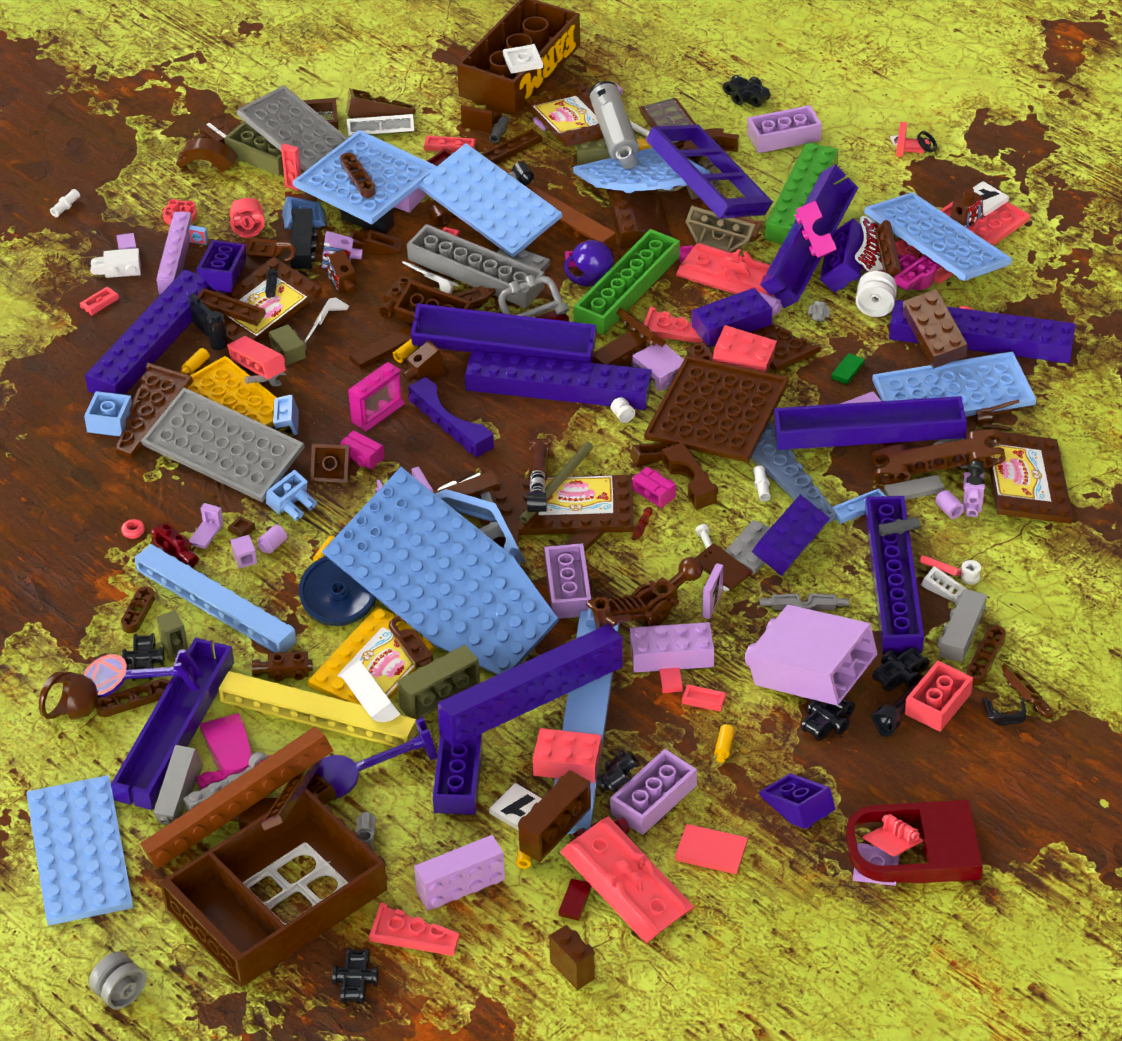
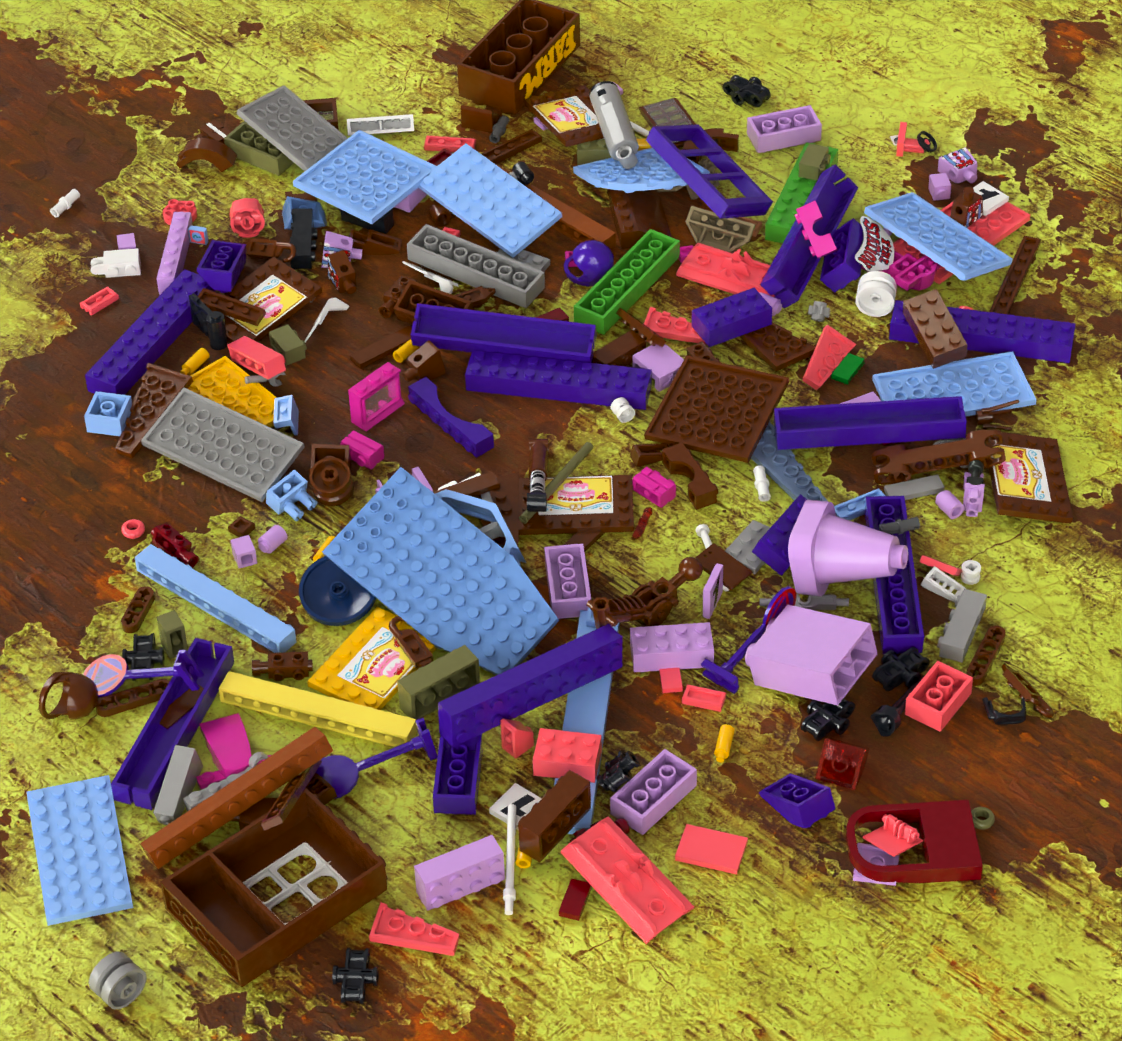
lavender bracket [189,503,224,549] -> none
black axle [265,268,278,298] -> none
coral tile [281,143,301,191] -> none
reddish brown beam [340,153,376,198] -> none
white brick [341,660,400,722] -> none
reddish brown wedge [346,88,416,119] -> none
light grey piece [356,812,376,852] -> none
light grey bar [498,274,570,317] -> none
white tile [503,44,543,73] -> none
reddish brown brick [549,924,595,990] -> none
coral brick [712,325,777,373] -> none
reddish brown tile [875,220,901,278] -> none
none -> reddish brown tile [160,685,204,729]
none -> reddish brown wheel [309,457,354,506]
none -> coral slope [500,718,534,759]
none -> white bar [503,804,516,915]
none -> dark purple piece [701,586,797,694]
none -> lavender cone [788,500,908,597]
none -> olive brick [798,143,831,181]
none -> coral wing [802,325,856,390]
none -> clear red slope [815,738,869,790]
none -> lavender brick [928,173,951,201]
none -> lavender torso [938,147,977,183]
none -> olive piece [971,807,995,830]
none -> reddish brown tile [989,236,1041,315]

